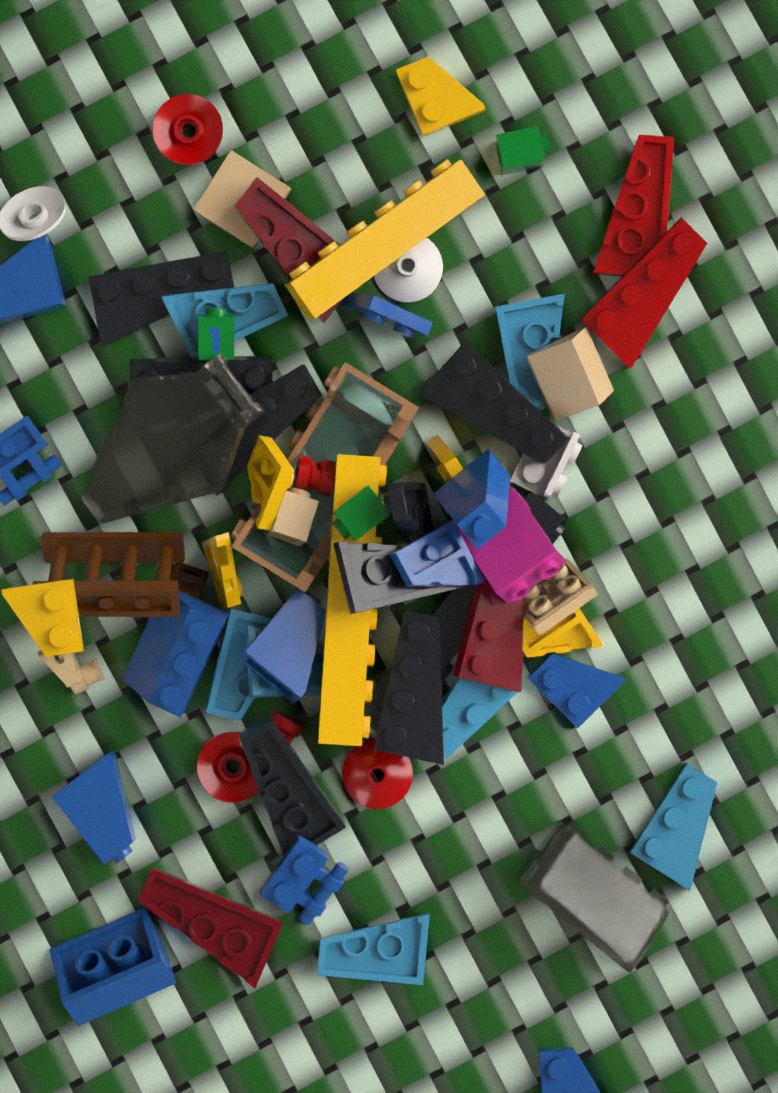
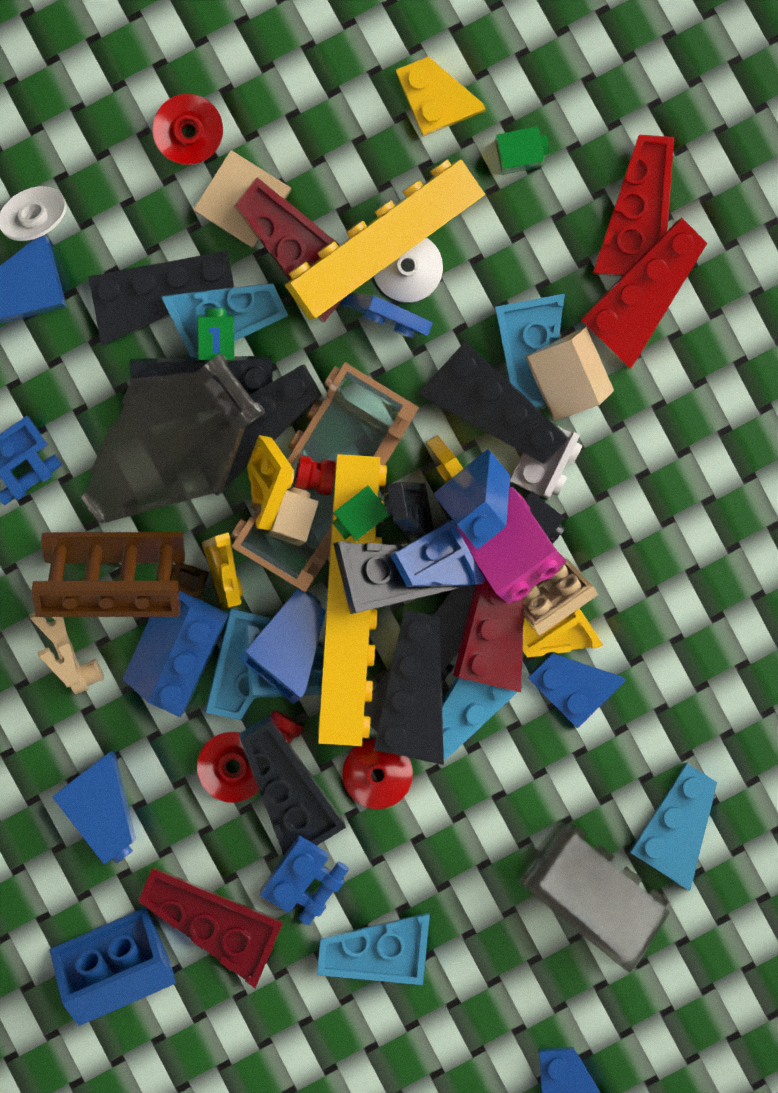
yellow wing [2,579,84,657] -> none

